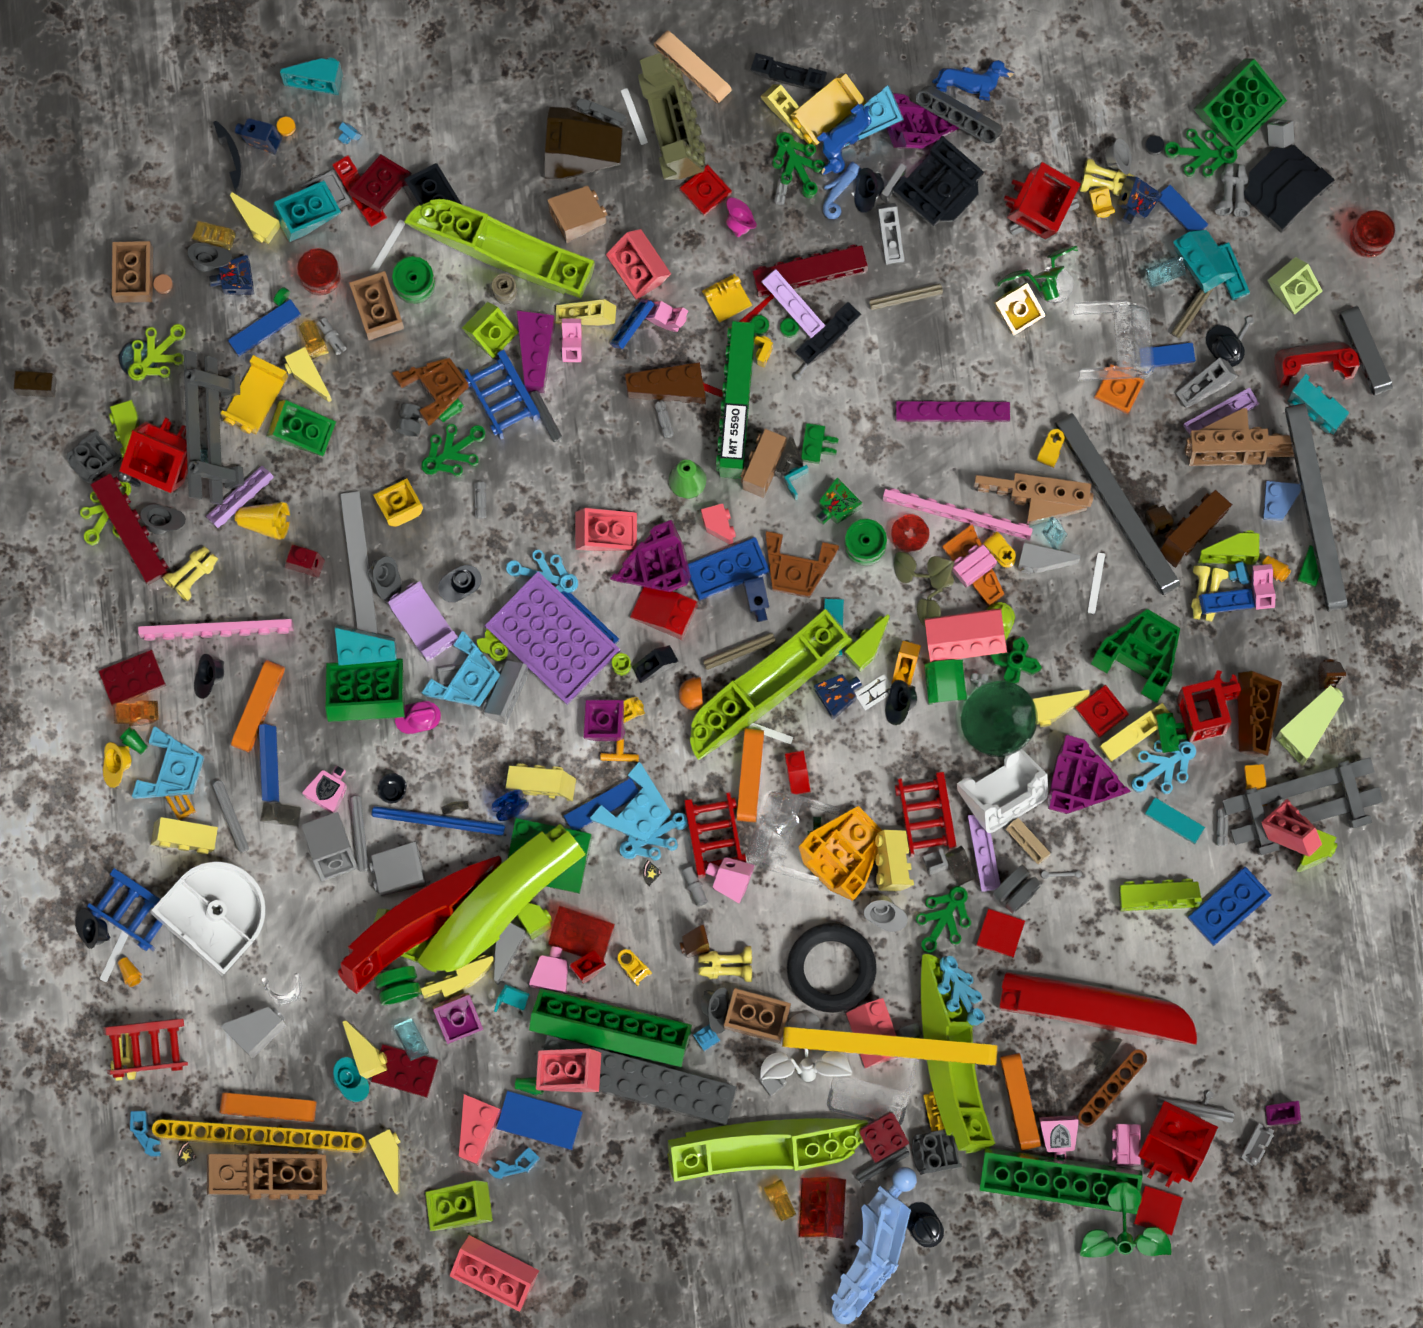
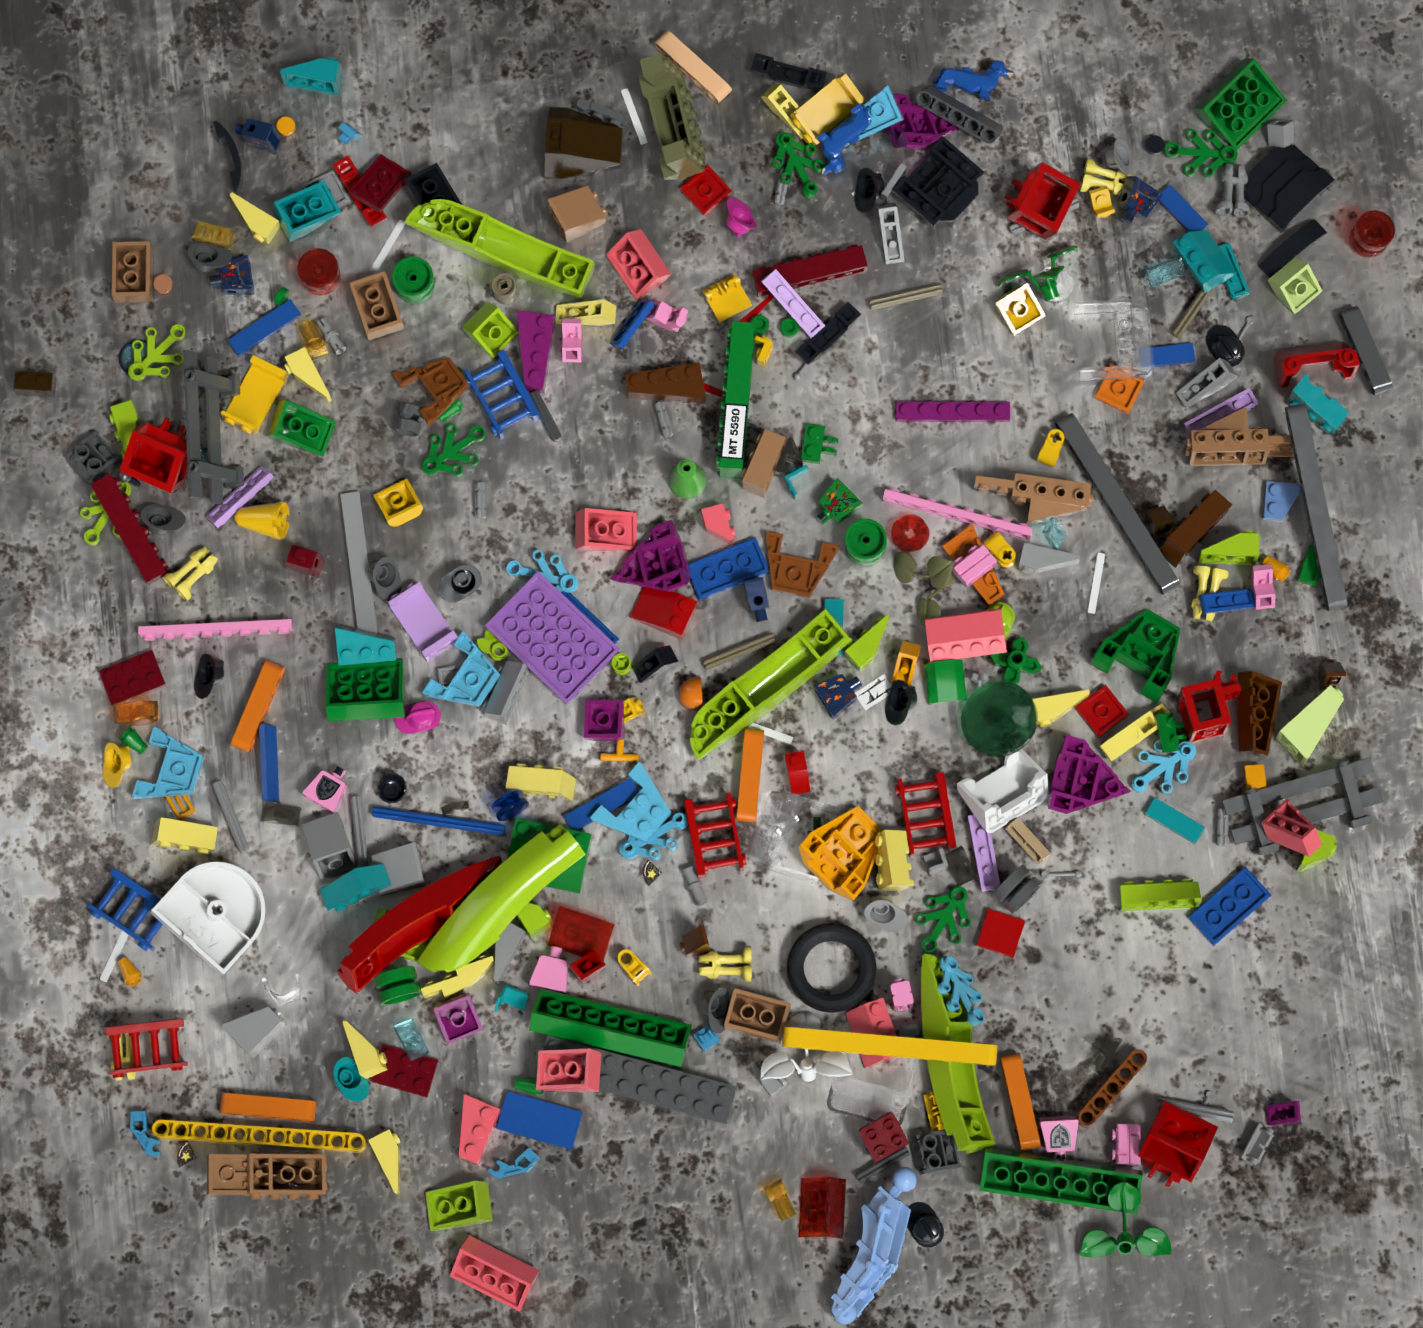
black piece [75,908,111,949] -> none
lime slope [667,1118,868,1182] -> none
bright pink torso [706,858,755,903] -> none
medium blue plant [823,162,861,219] -> none
red slope [999,972,1197,1045] -> none
red tile [1134,1186,1183,1236] -> none
dark azure tile [1229,562,1251,585] -> none
none -> teal wedge [320,864,391,912]
none -> bright pink brick [889,978,914,1012]
none -> black slope [1258,219,1327,278]

